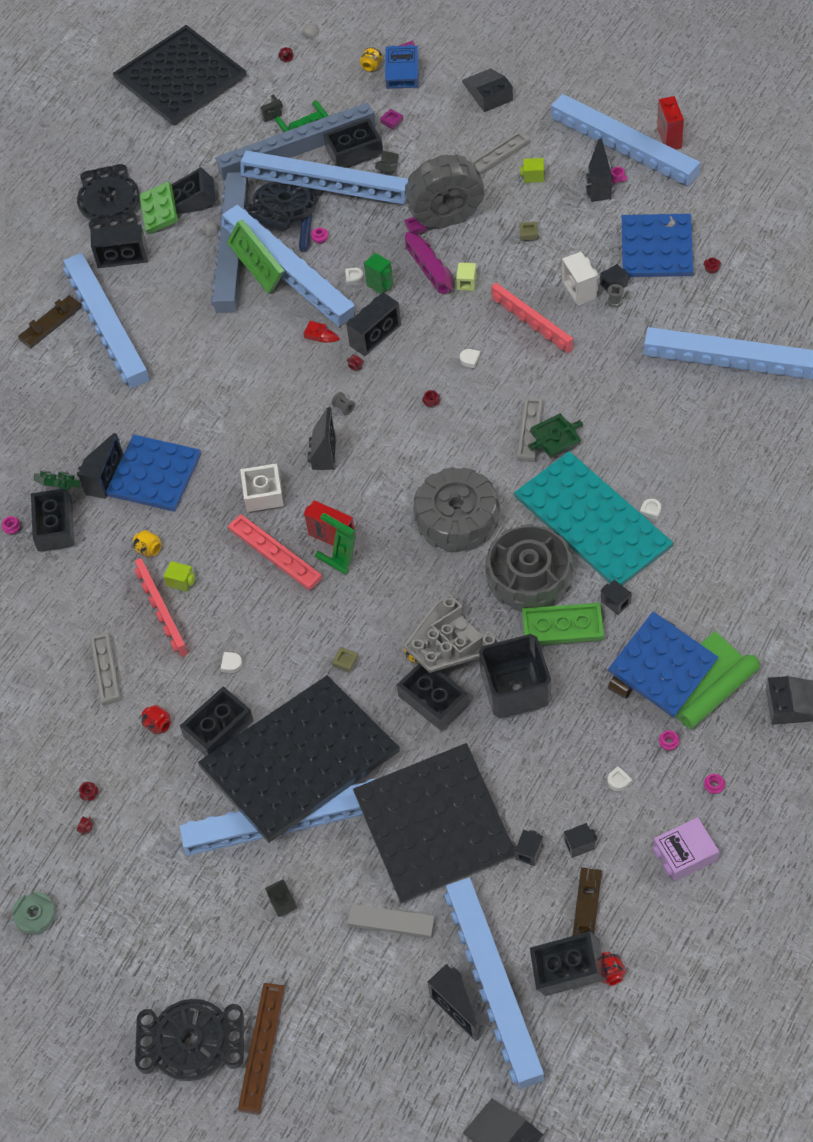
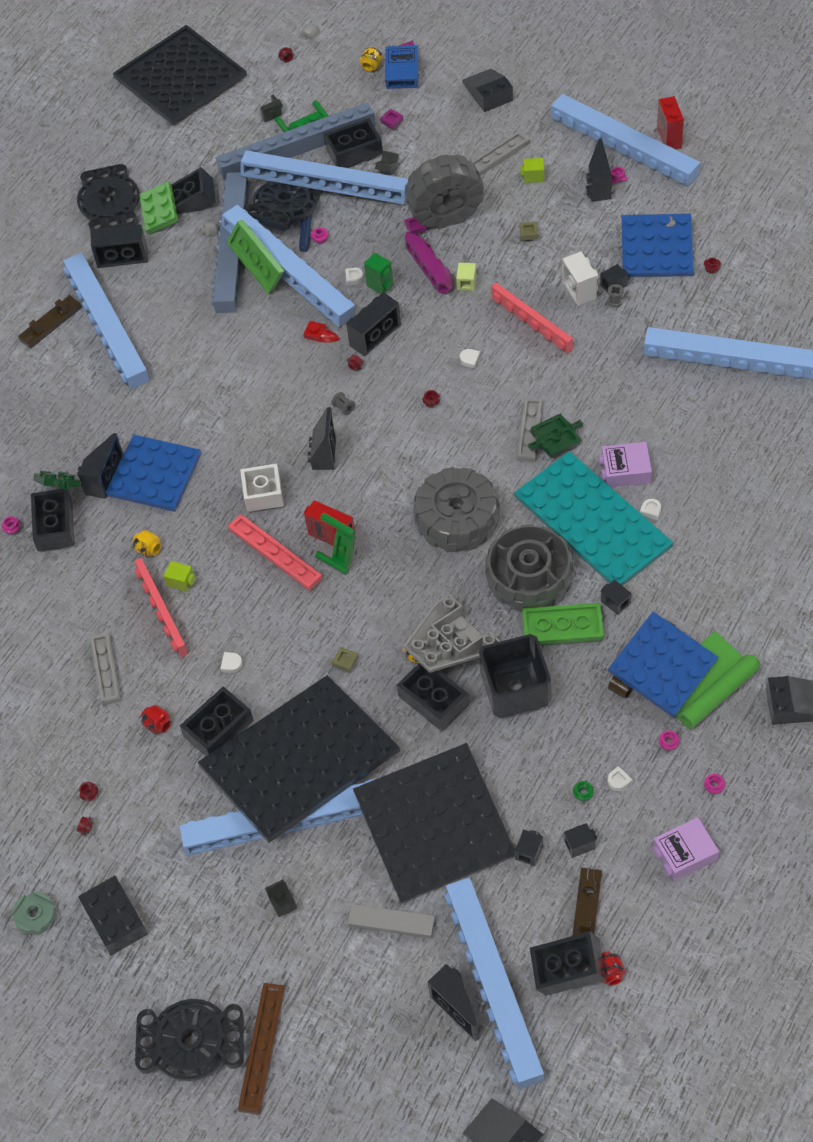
none -> black brick [78,875,148,956]
none -> green plate [573,781,594,801]
none -> lavender brick [598,442,652,487]

